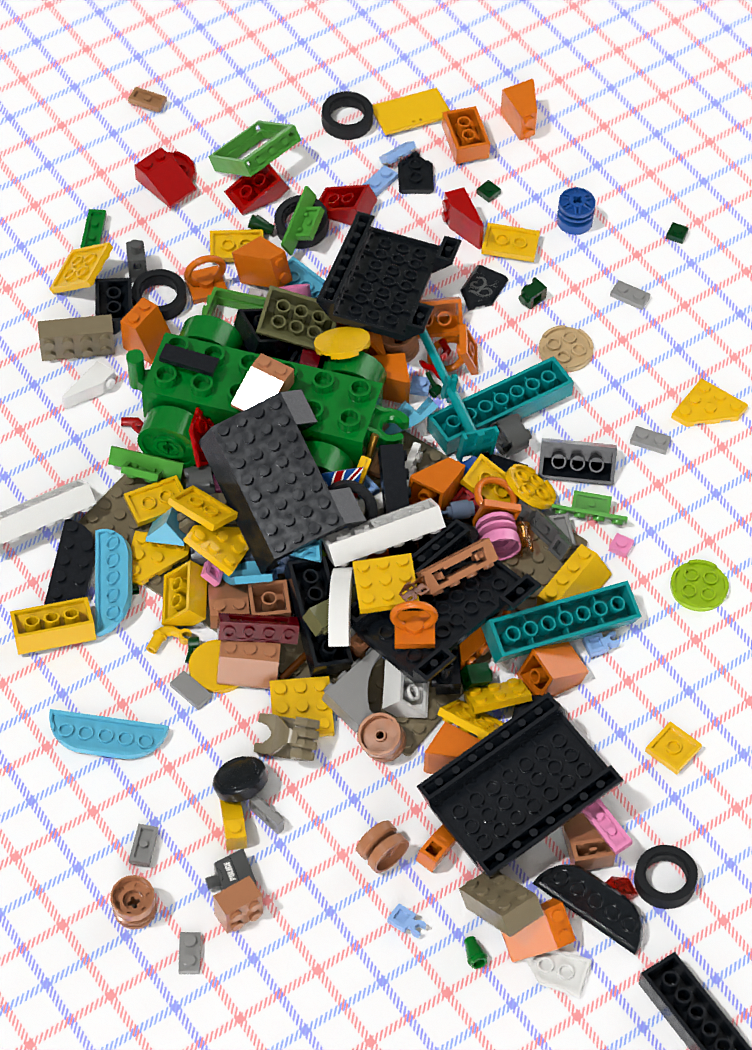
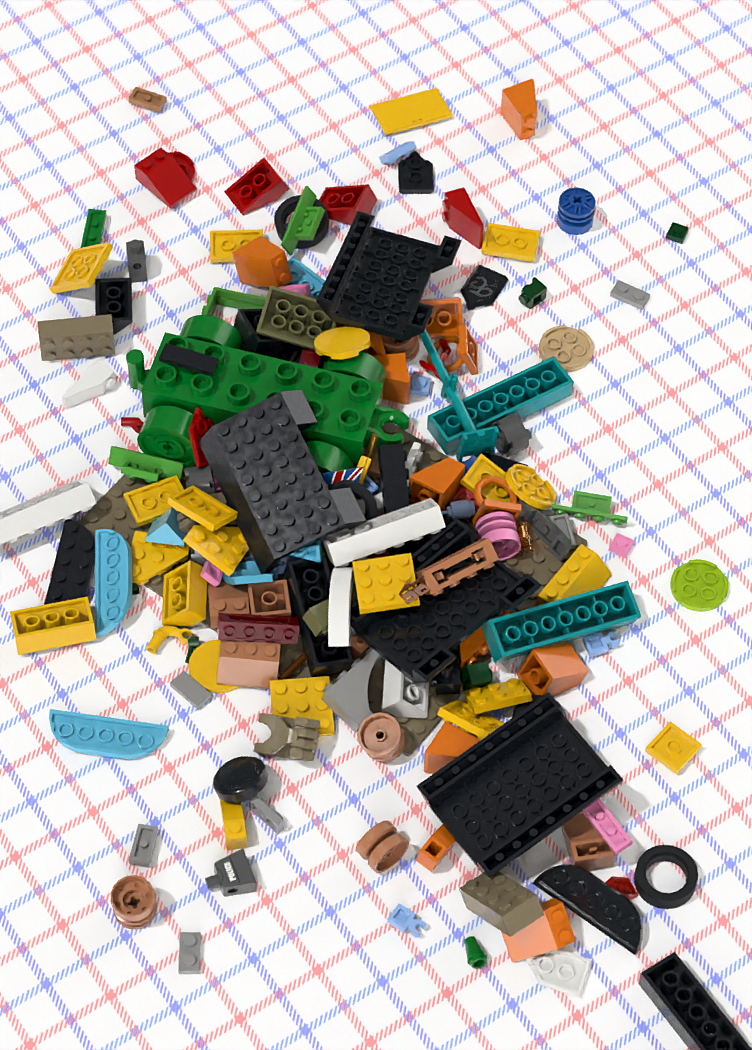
orange slope [120,297,171,364] -> none
black tyre [132,269,187,321] -> none
orange tile [183,255,227,304] -> none
bright green window [208,120,301,177] -> none
nougat brick [213,876,263,934] -> none
slope [231,353,294,412] -> none
dark green cone [248,215,275,235] -> none
black tyre [321,91,373,140] -> none
light blue plate [362,165,398,197] -> none
medium azure slope [384,397,438,435] -> none
orange tile [390,601,438,649] -> none
dark green hand [425,372,442,398] -> none
orange brick [442,106,490,164] -> none
dark green plate [476,180,501,203] -> none
slope [538,438,617,485] -> none
light grey plate [630,426,671,455] -> none
yellow plate [671,378,748,427] -> none

